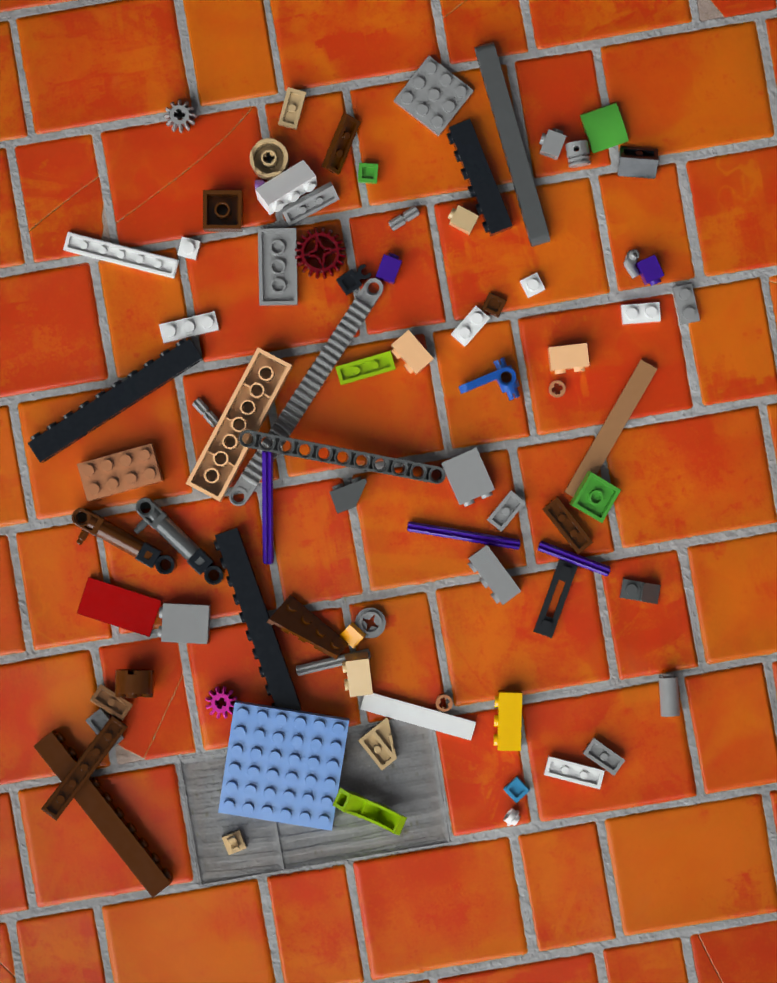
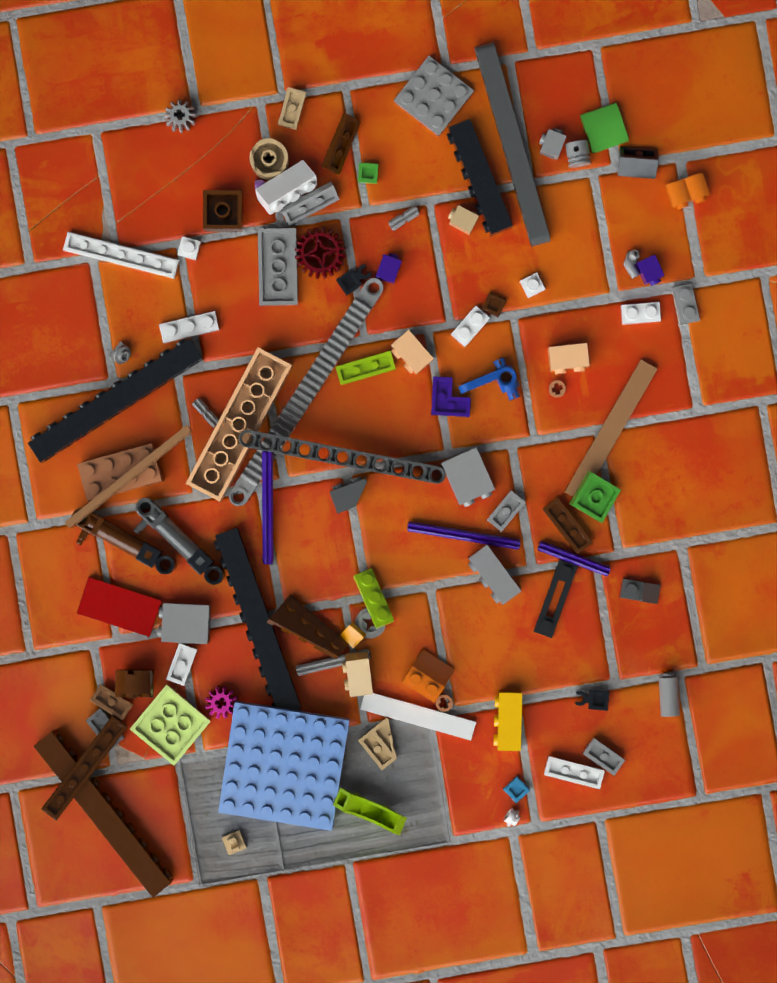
none -> medium nougat tile [65,425,192,528]
none -> light grey plate [109,341,131,364]
none -> yellowish green plate [130,684,211,765]
none -> white plate [166,643,198,686]
none -> lime plate [353,568,394,629]
none -> orange slope [402,649,455,703]
none -> dark purple plate [431,377,471,417]
none -> black plate [575,689,609,711]
none -> orange brick [665,172,710,210]

